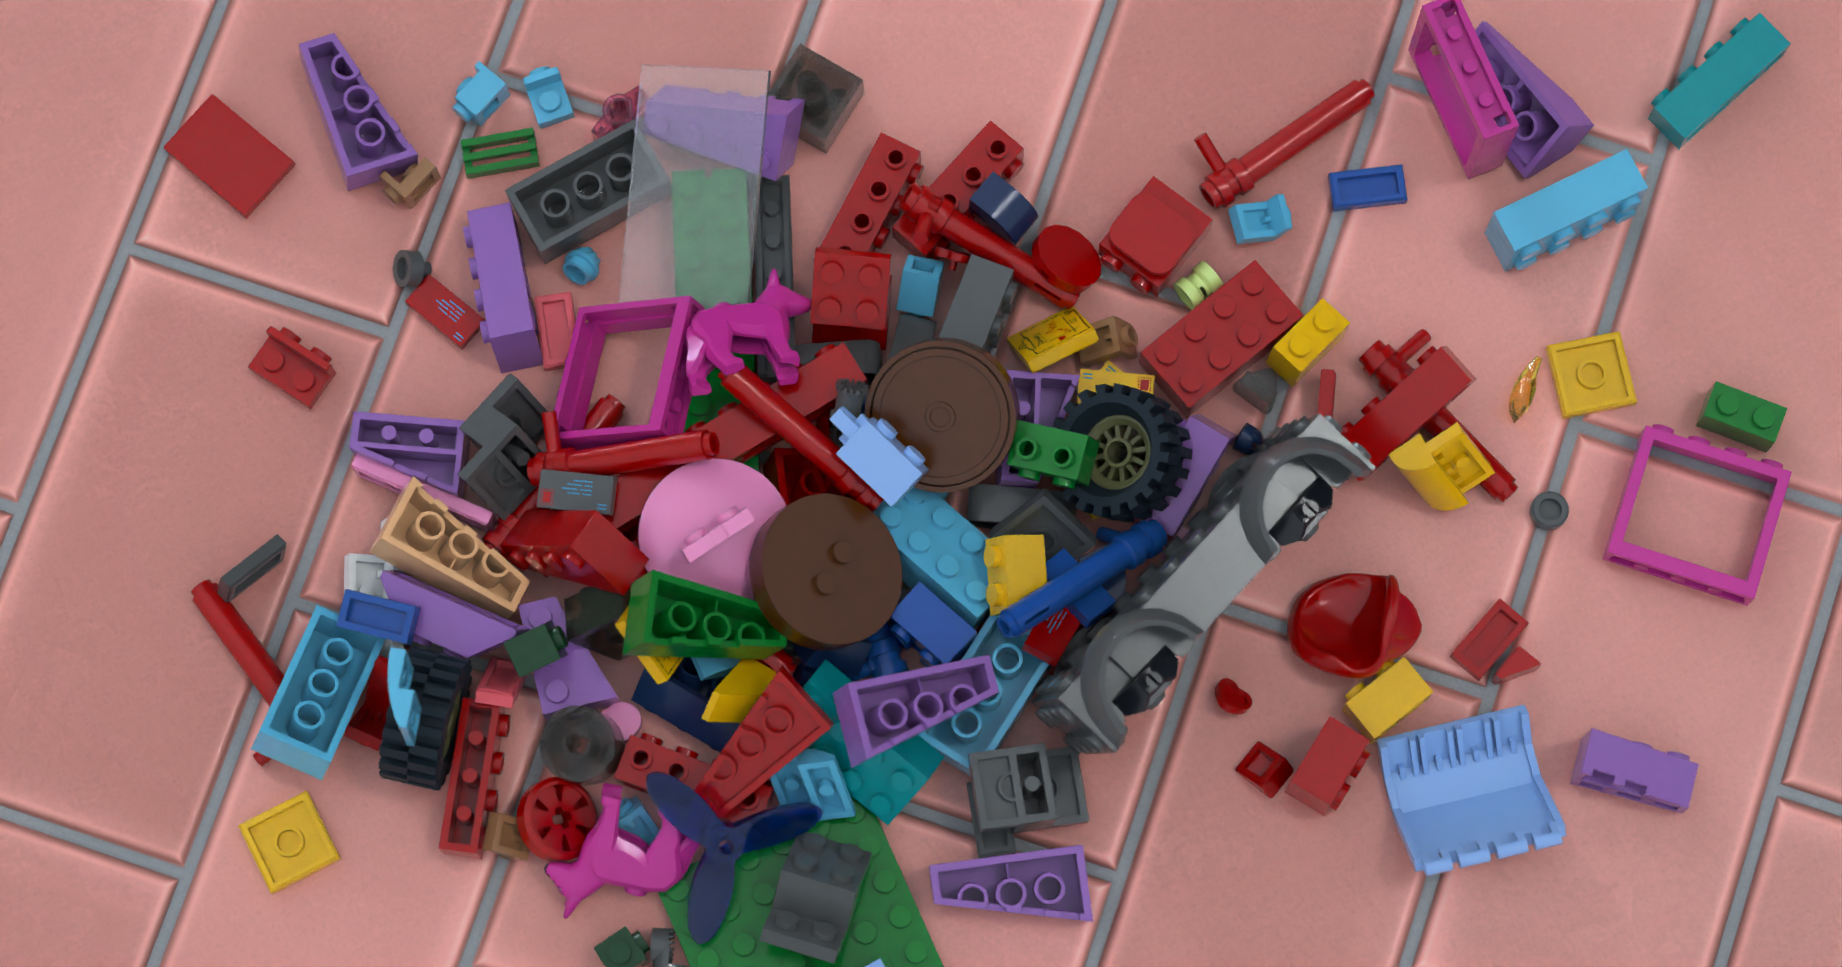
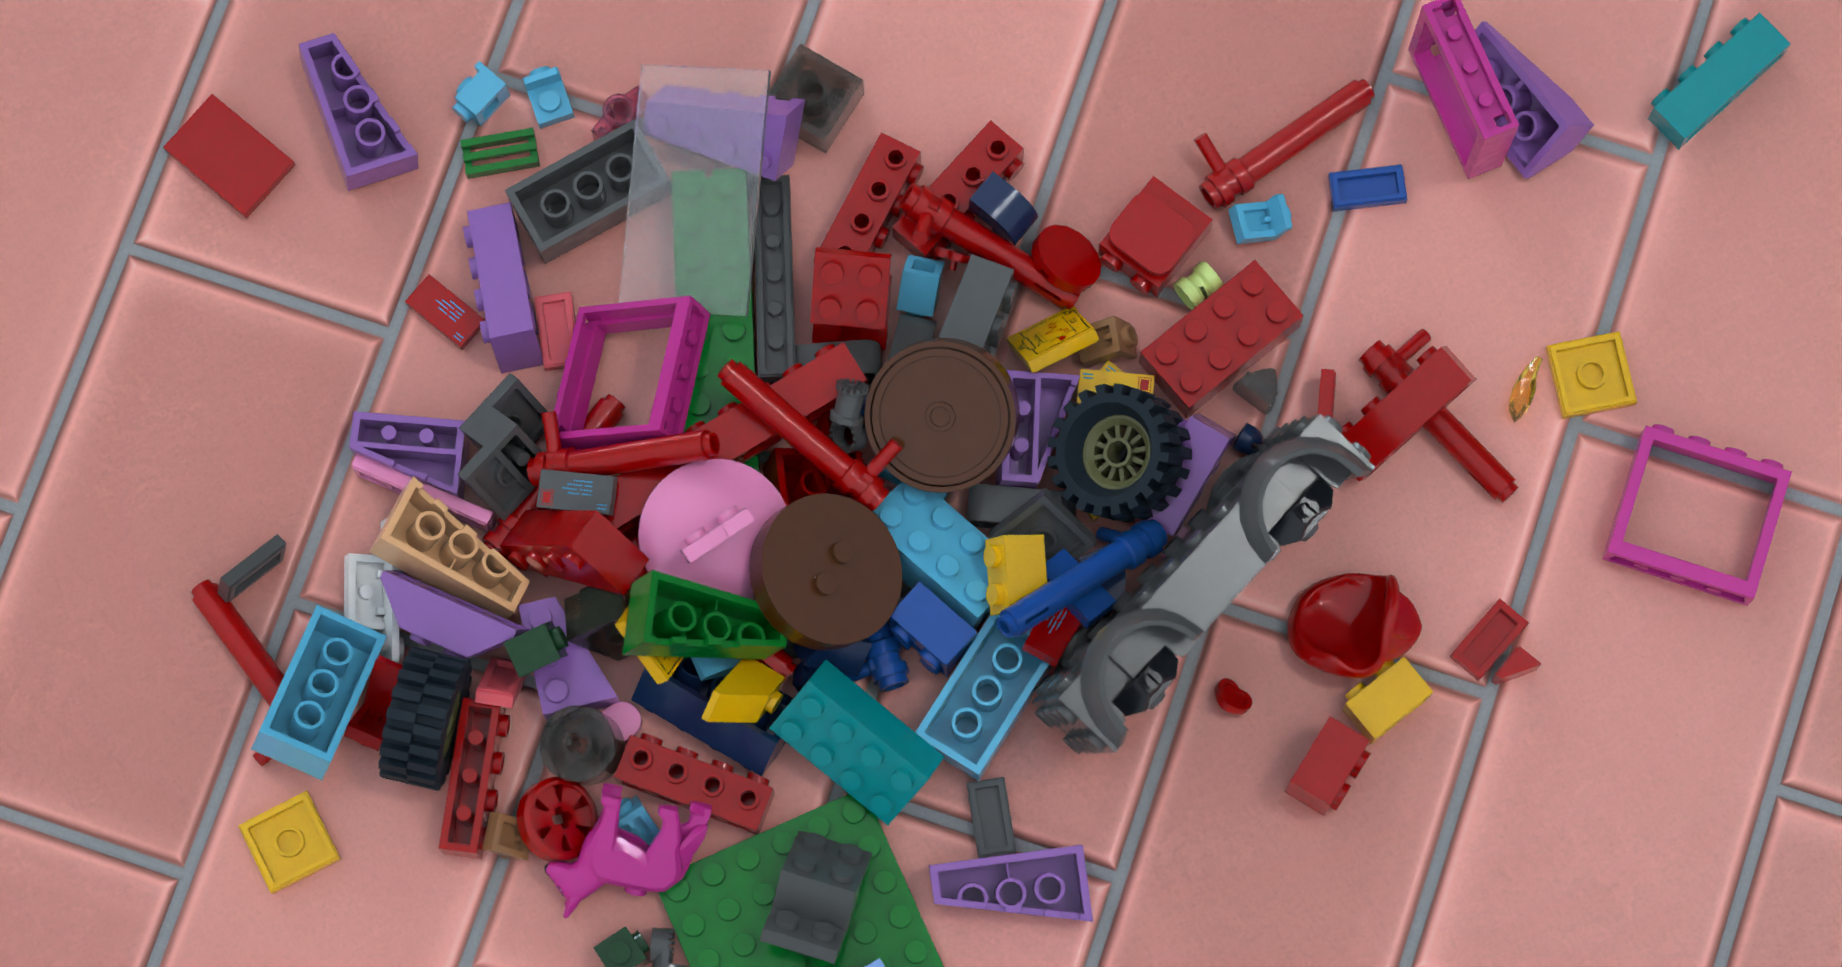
red bracket [248,326,337,409] -> none
blue tile [336,589,421,645] -> none
medium nougat bracket [379,157,441,209] -> none
medium azure slope [388,647,422,747] -> none
dark grey tile [393,250,432,287] -> none
medium azure plate [563,247,601,285] -> none
clear blue piece [646,771,823,944] -> none
dark pink animal [686,268,812,396] -> none
red wing [693,666,834,820] -> none
medium azure slope [770,748,856,821] -> none
light blue hinge [829,406,929,507] -> none
medium lavender wedge [833,655,999,768] -> none
dark grey bracket [968,743,1089,834] -> none
green brick [1007,420,1100,489] -> none
red slope [1235,741,1294,798] -> none
yellow brick [1265,298,1350,387] -> none
light blue hinge [1376,704,1566,876] -> none
yellow brick [1388,422,1495,511] -> none
medium azure brick [1485,149,1648,271] -> none
dark grey tile [1529,491,1569,531] -> none
medium lavender wedge [1570,728,1699,814] -> none
green brick [1696,381,1787,453] -> none

